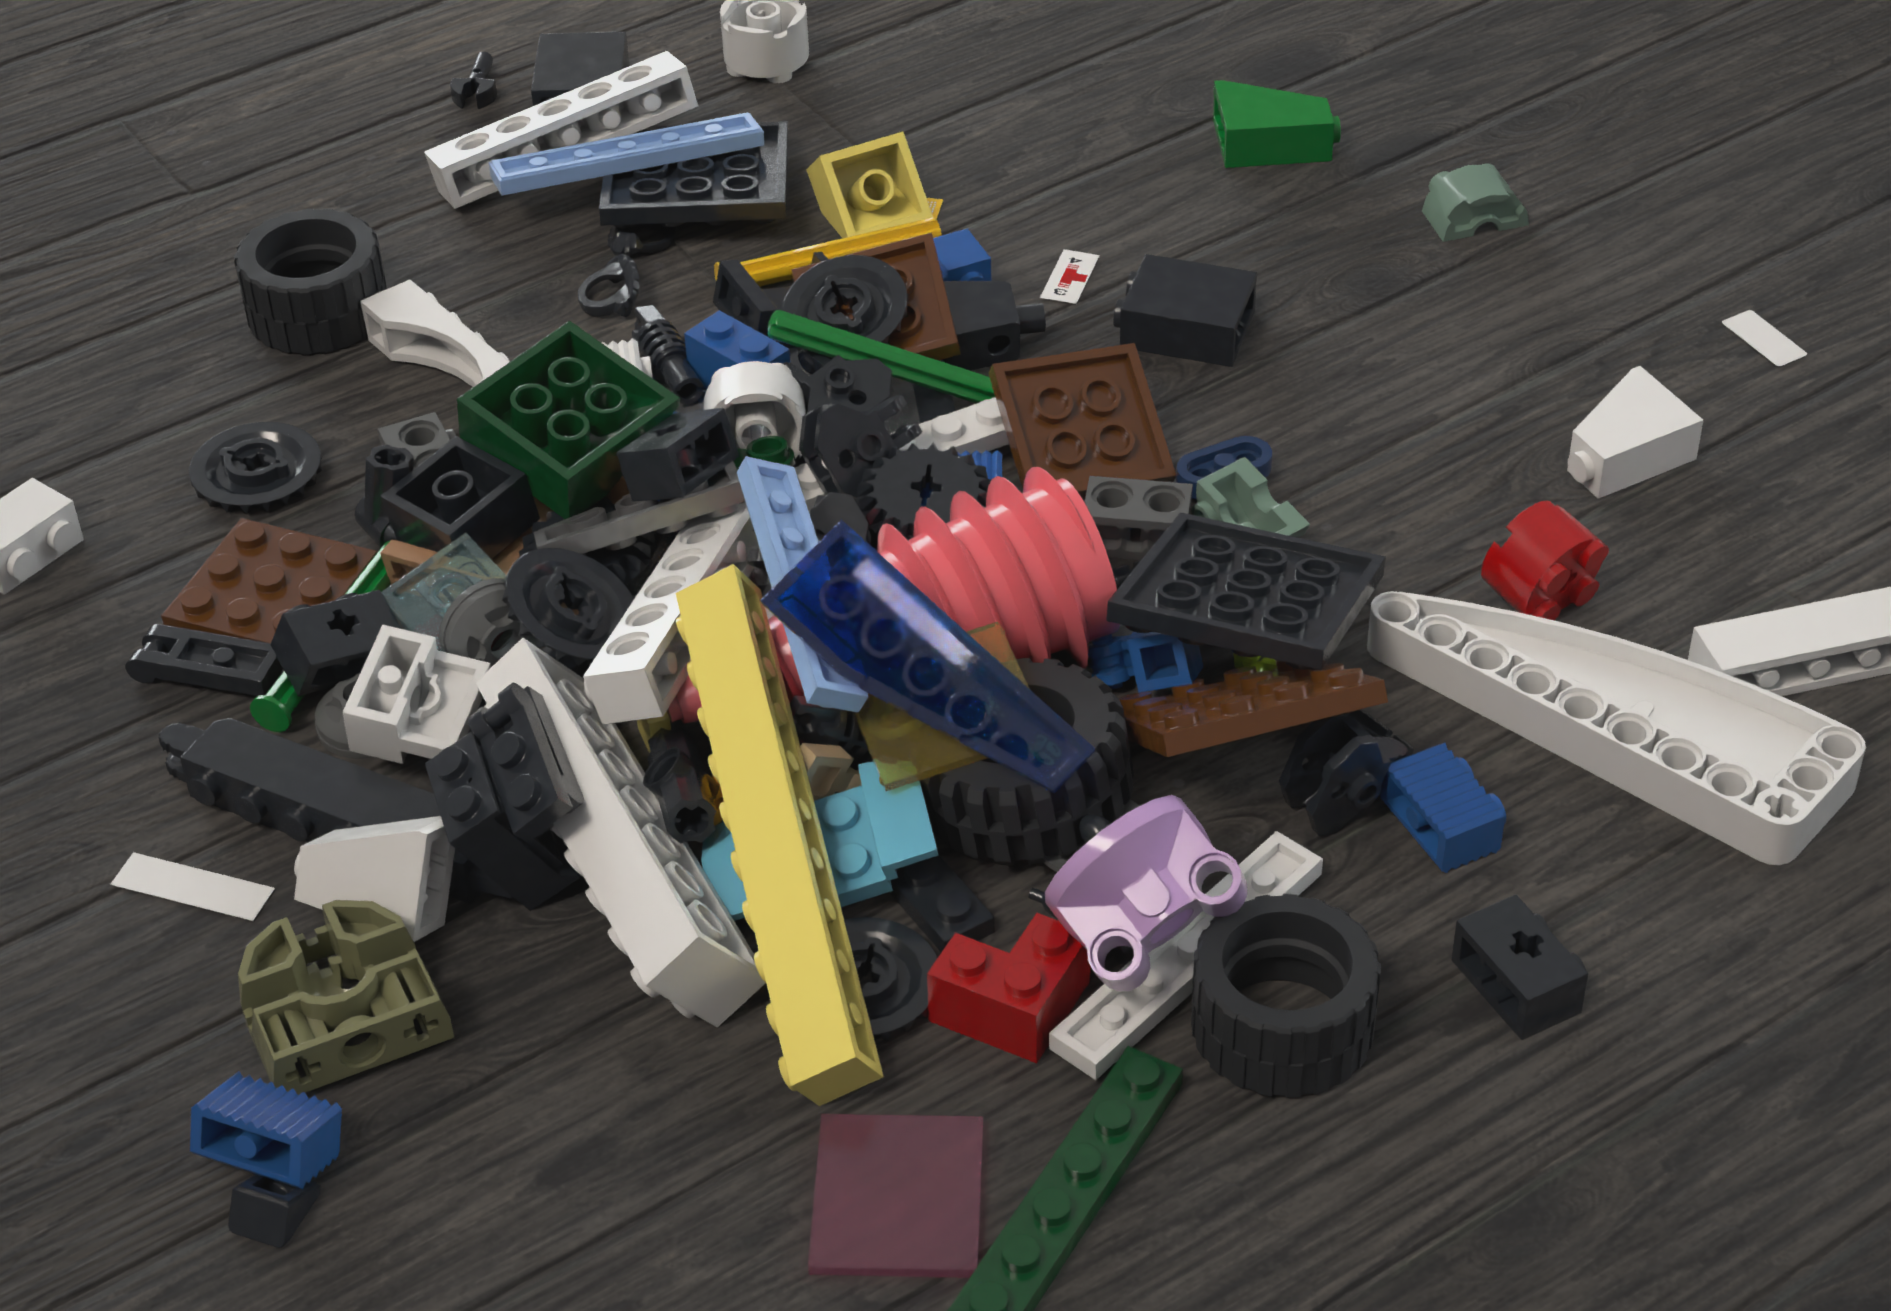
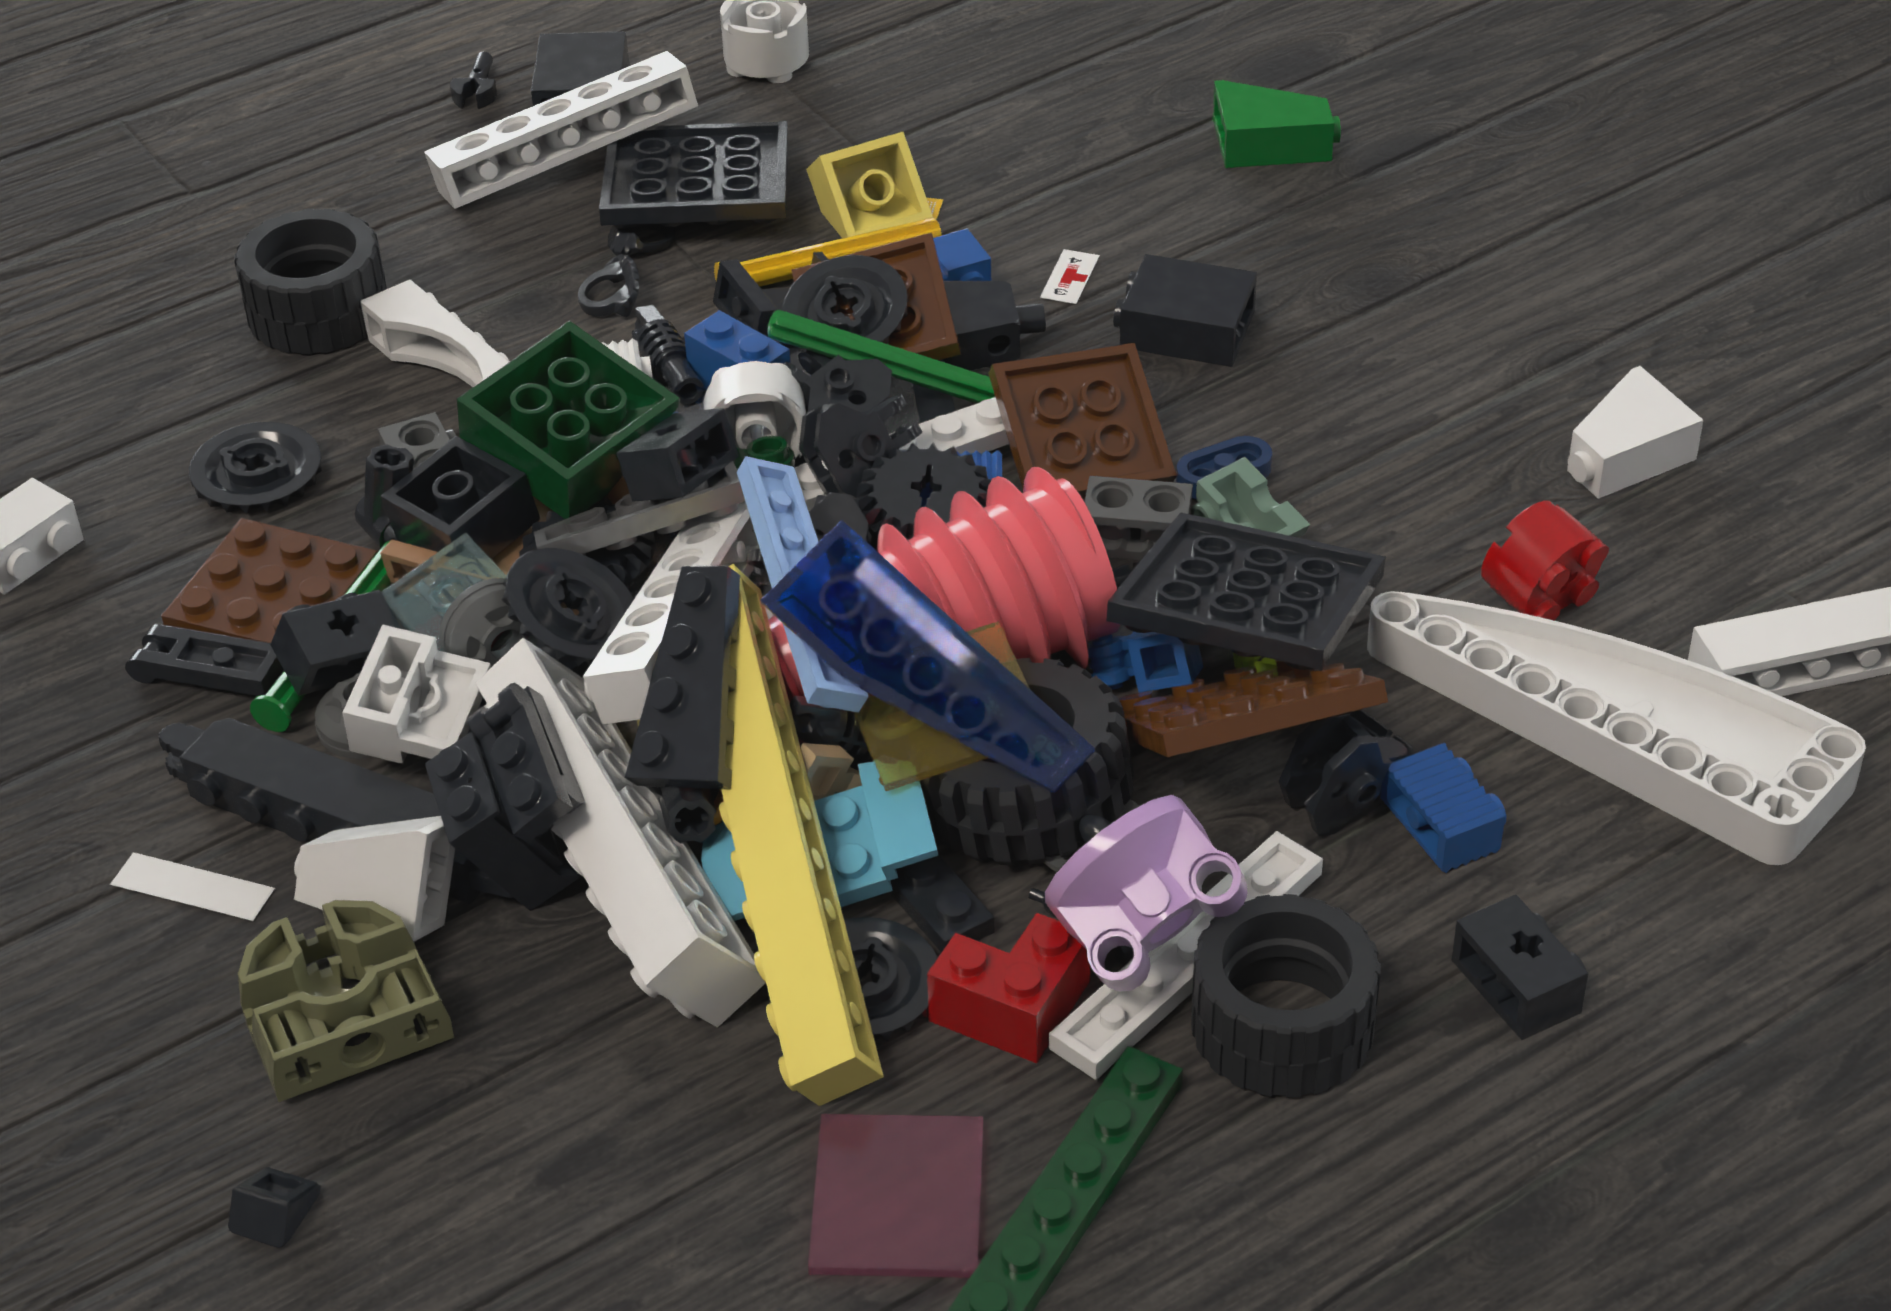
blue brick [190,1071,342,1189] -> none
light blue tile [489,112,764,196] -> none
sand green cylinder [1422,164,1529,242] -> none
white sticker [1722,310,1807,366] -> none
none -> black wing [624,566,740,789]

